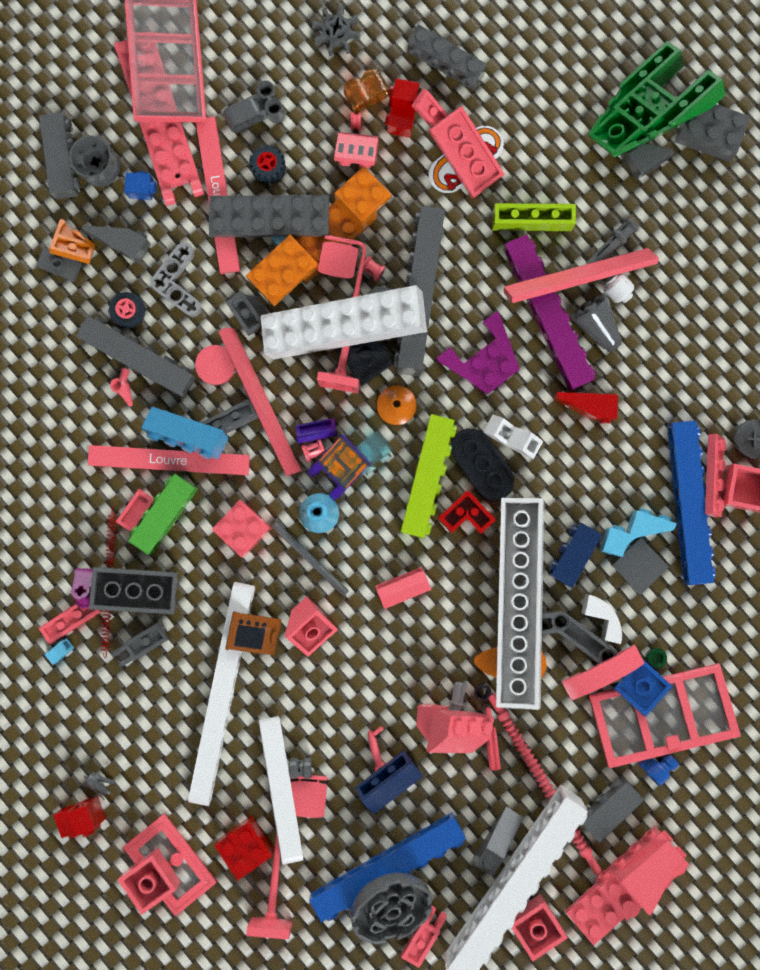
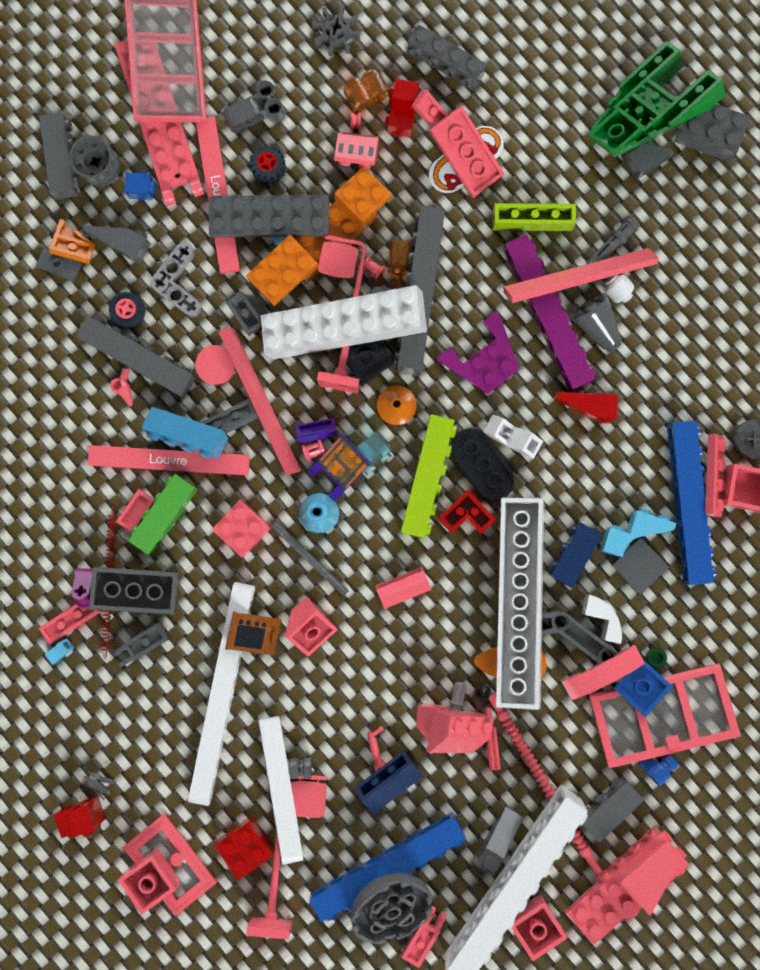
none -> clear orange brick [387,239,410,278]

